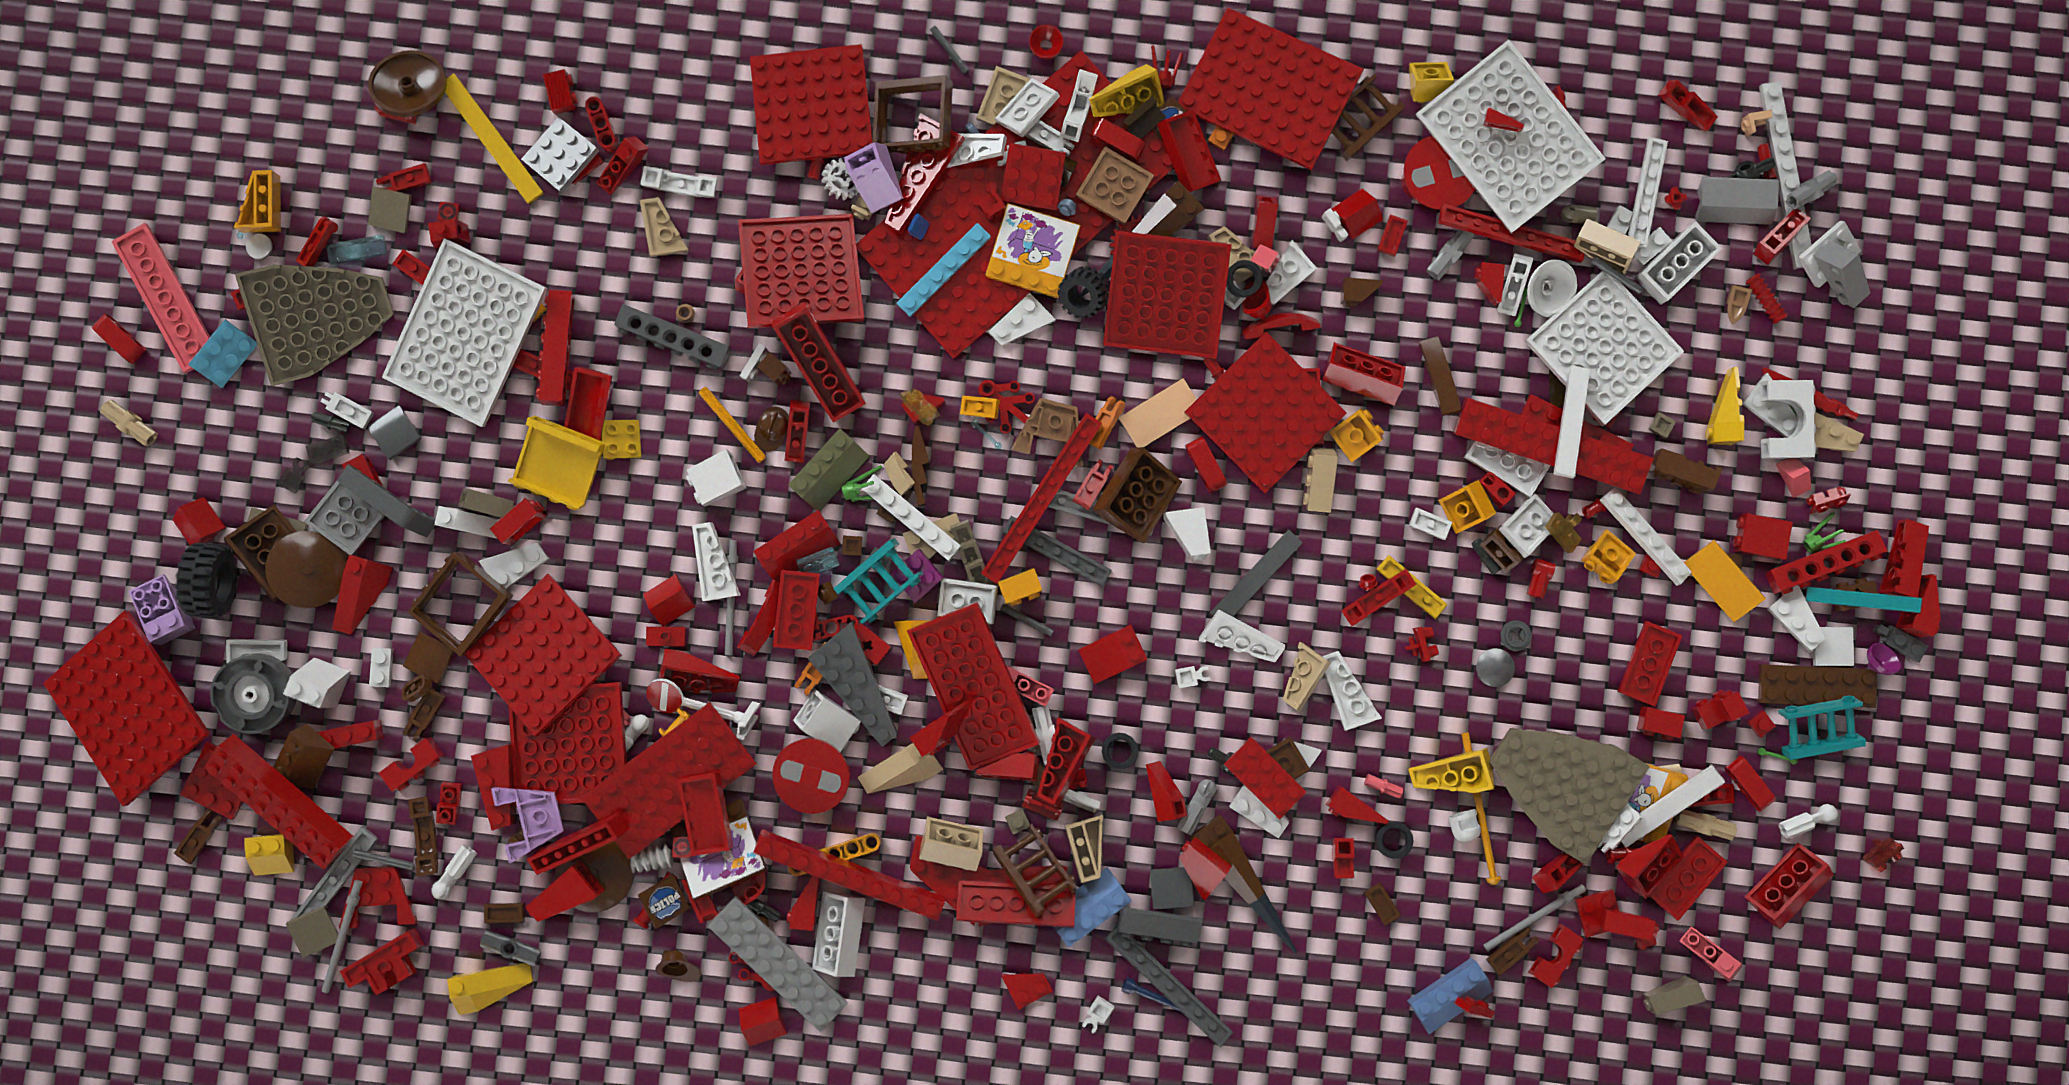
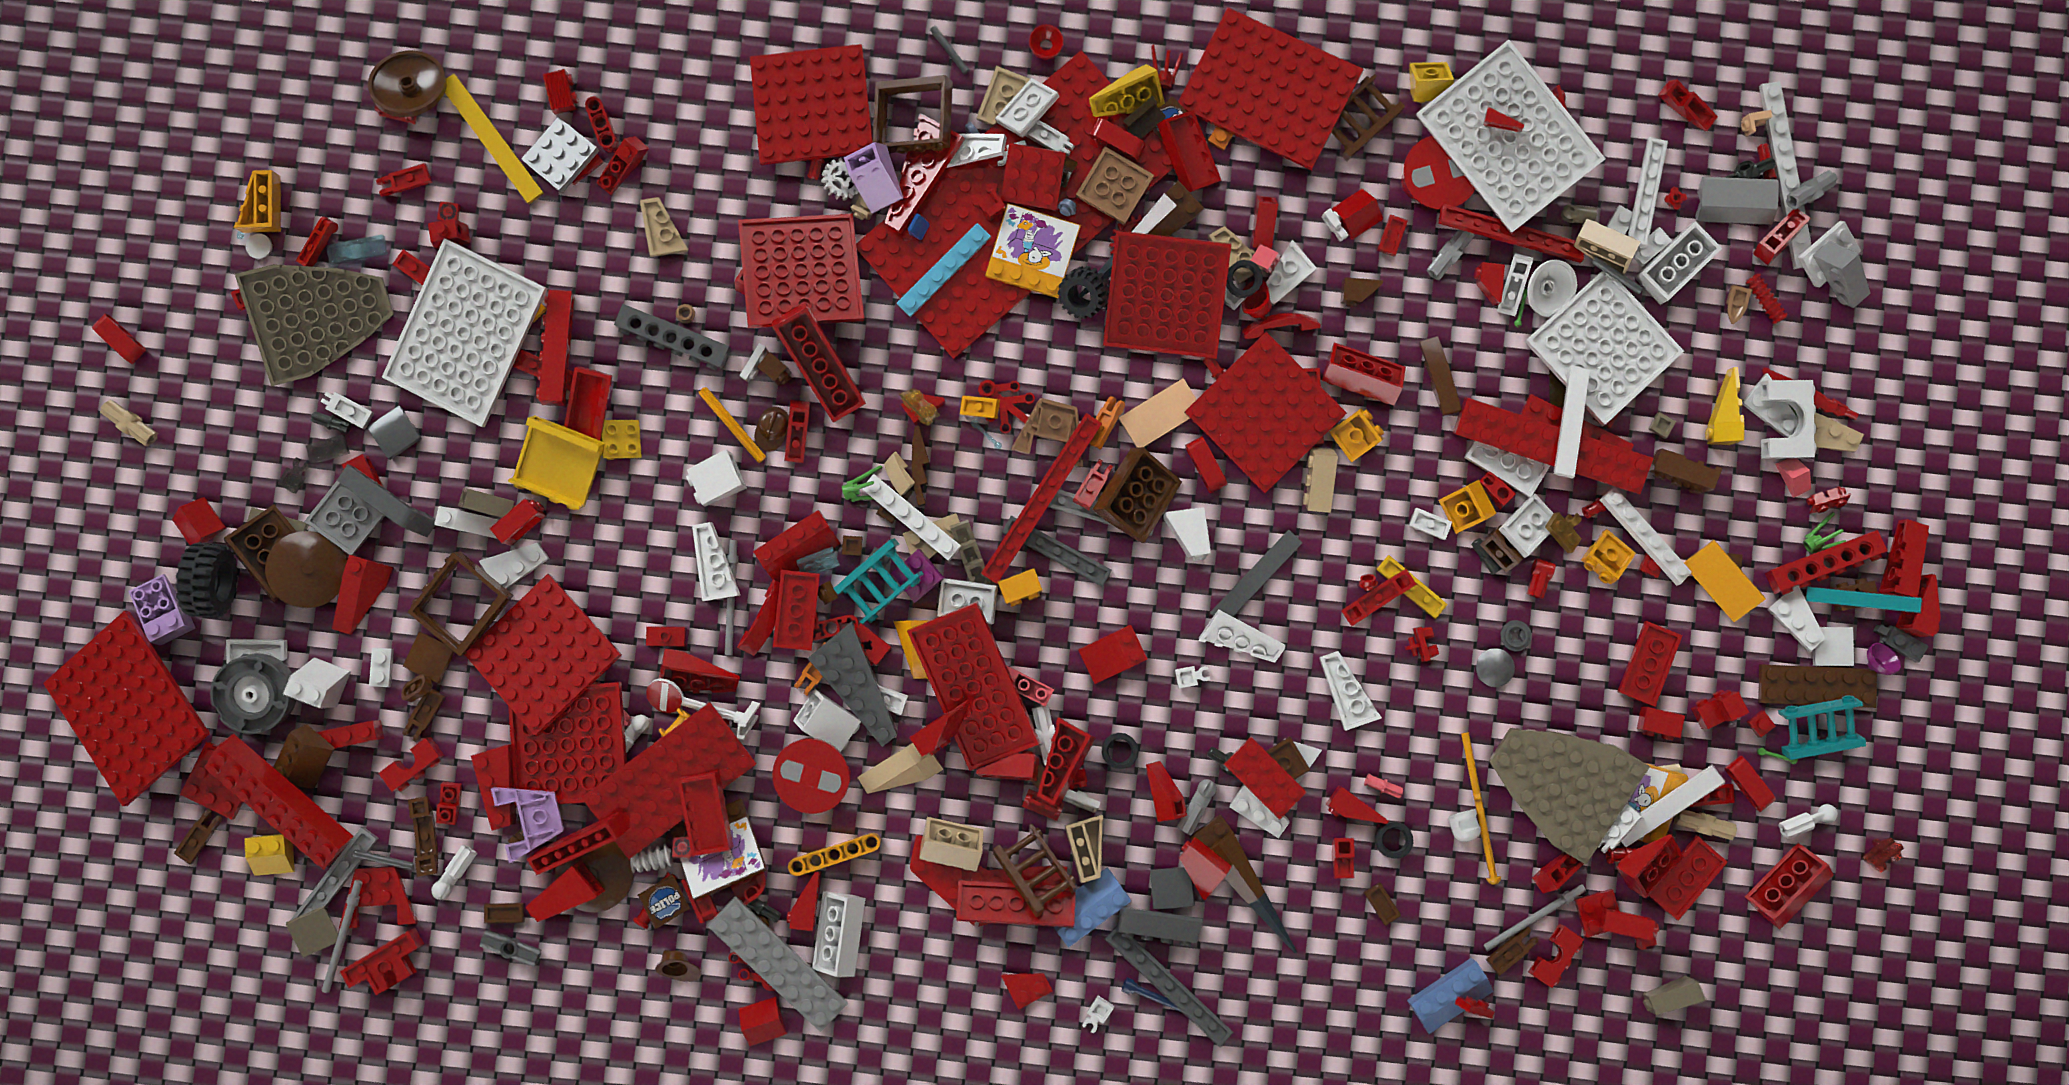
coral plate [111,223,210,373] -> none
medium azure plate [188,319,258,388] -> none
dark tan tile [368,186,412,233] -> none
yellow wedge [447,963,534,1015] -> none
white slope [640,166,718,197] -> none
red slope [643,574,696,627] -> none
red brick [753,829,945,921] -> none
olive slope [788,429,870,511] -> none
white wing [989,293,1056,346] -> none
dark grey bar [1000,604,1054,637] -> none
dark tan plate [1005,809,1030,835] -> none
white arch [1060,69,1098,142] -> none
tan wing [1283,642,1331,711] -> none
yellow wedge [1408,748,1494,793] -> none
coral slope [1679,926,1742,982] -> none
red brick [1733,513,1793,561] -> none

